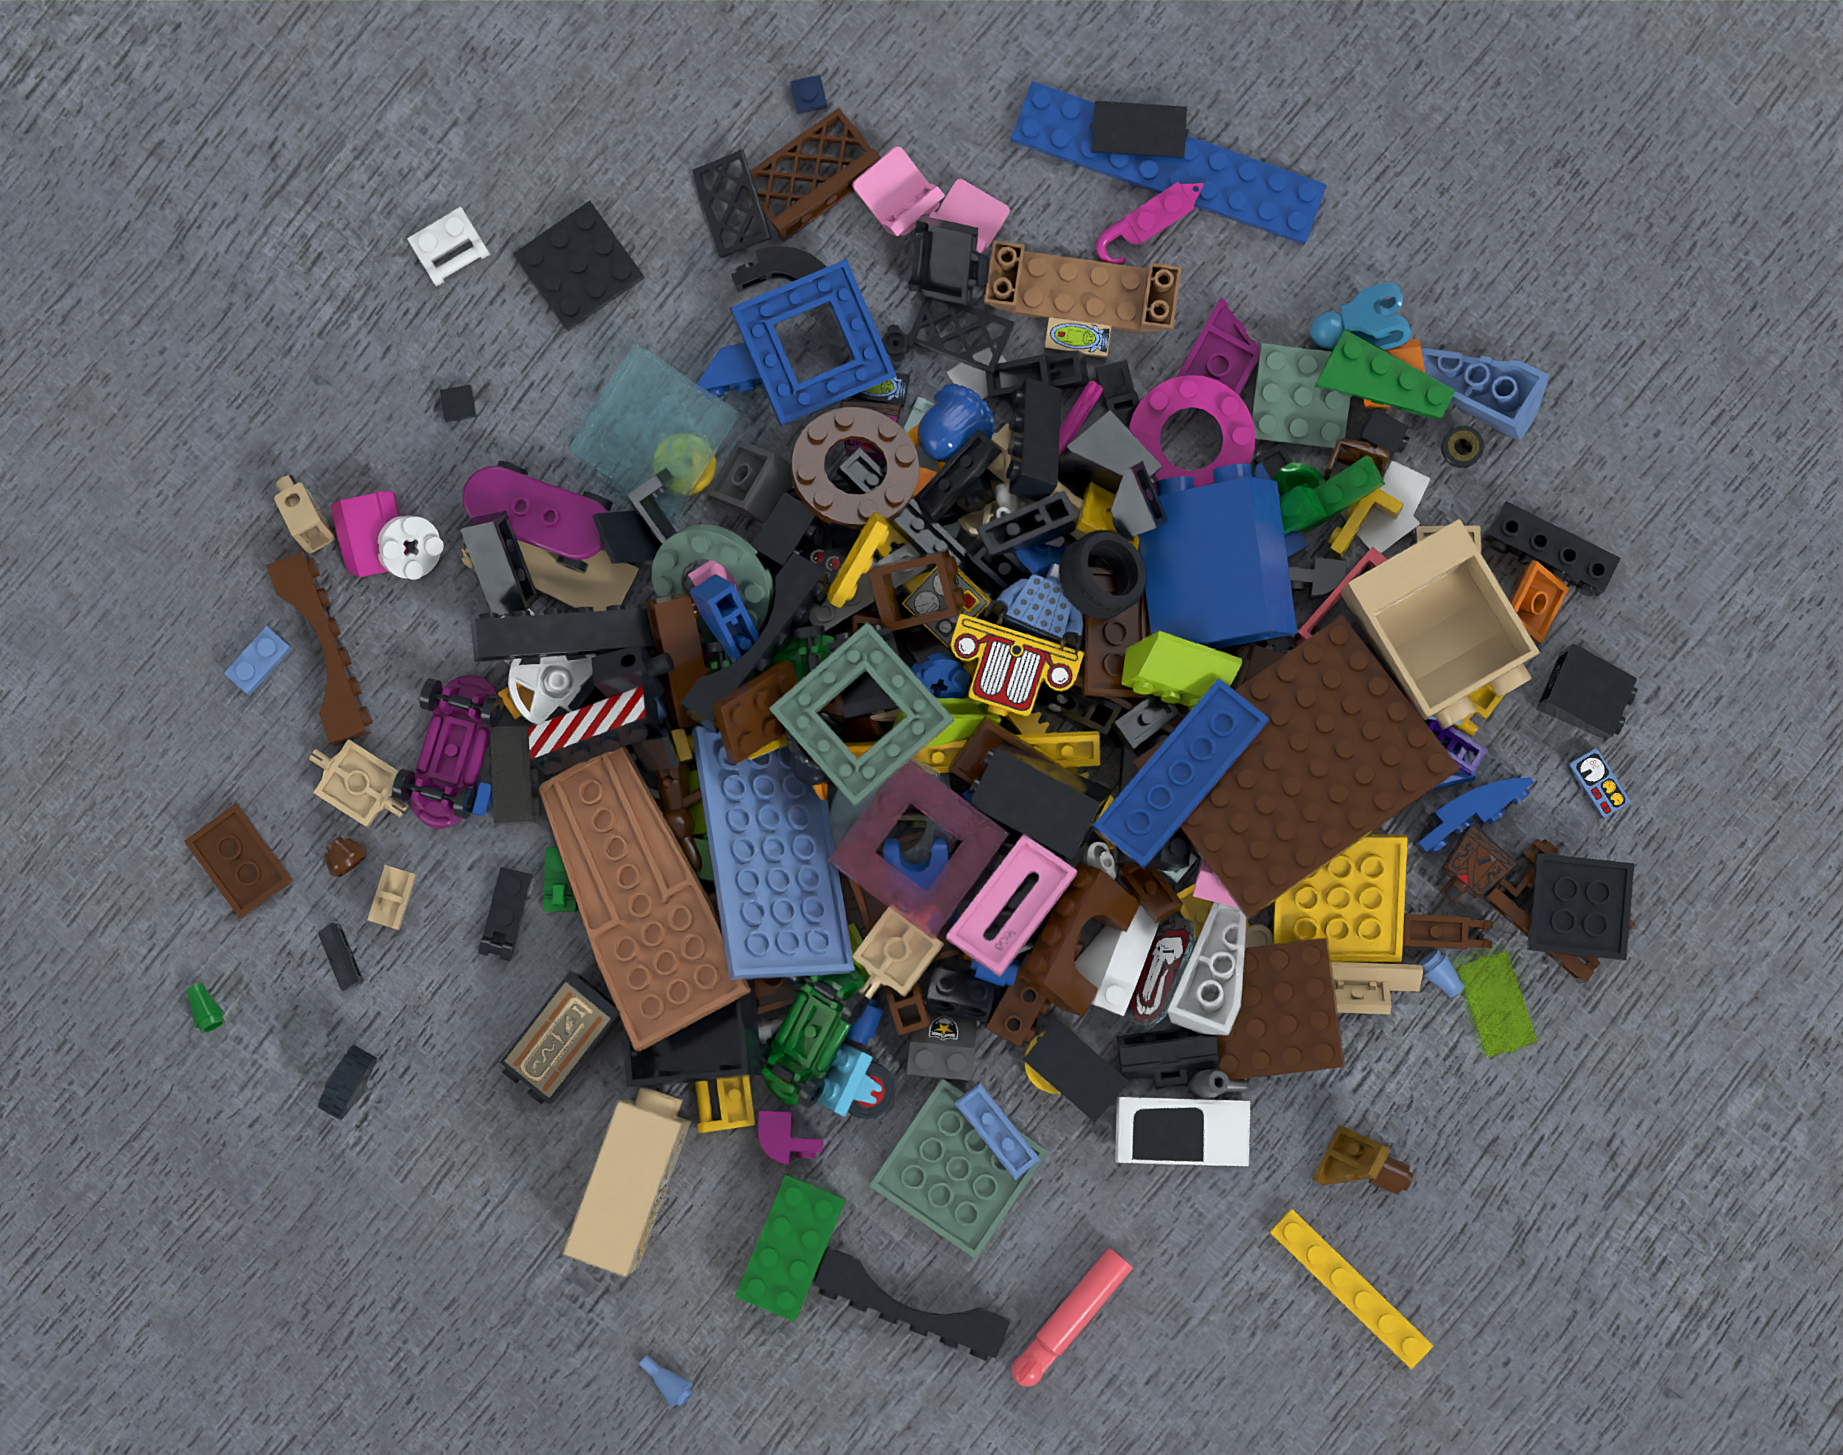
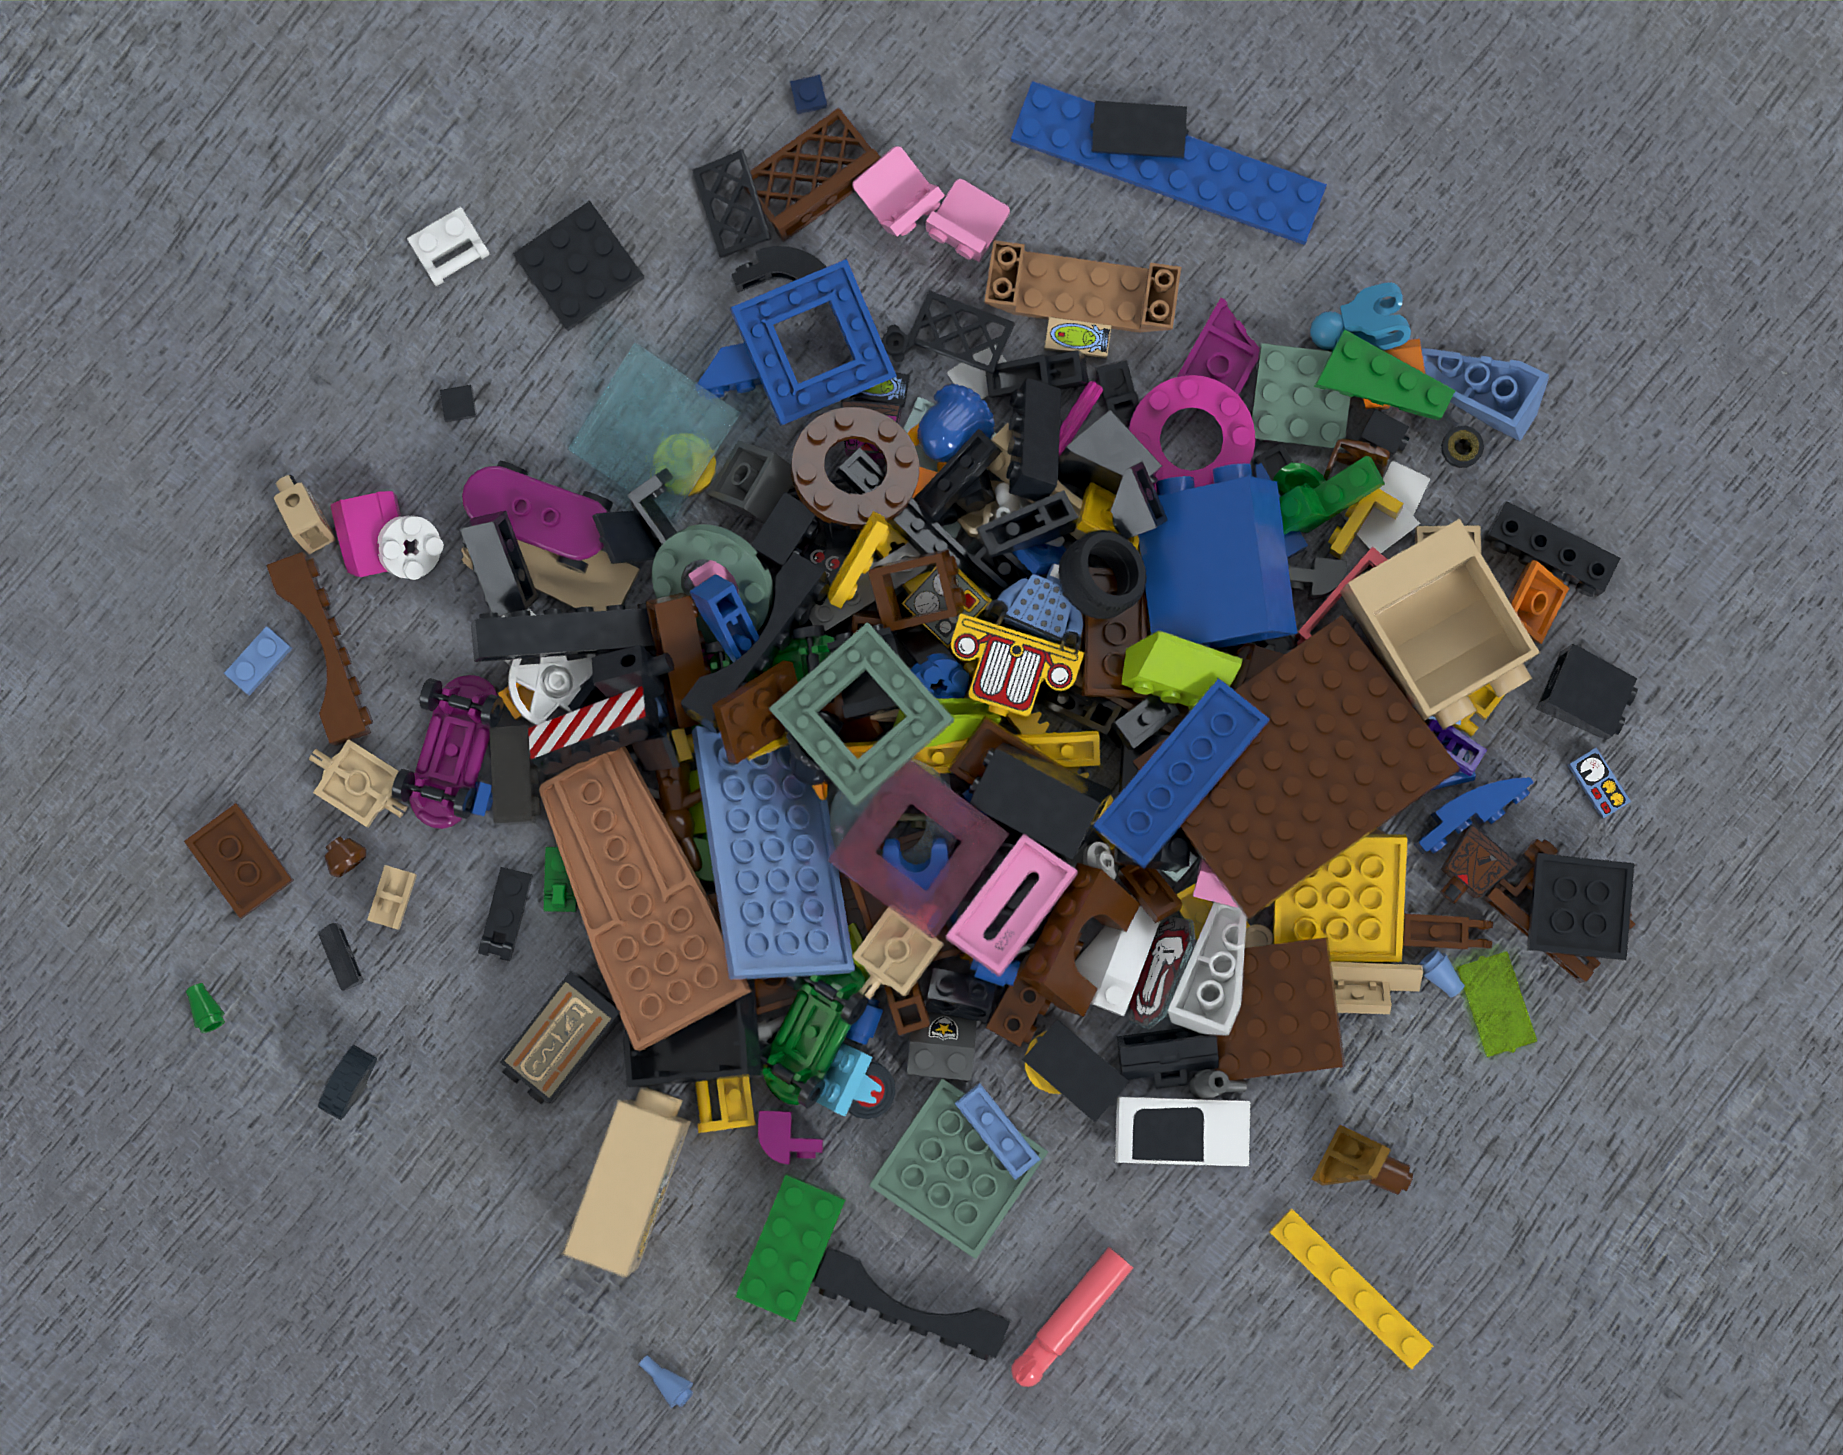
black piece [908,215,990,305] -> none
dark pink plate [1096,182,1204,265] -> none

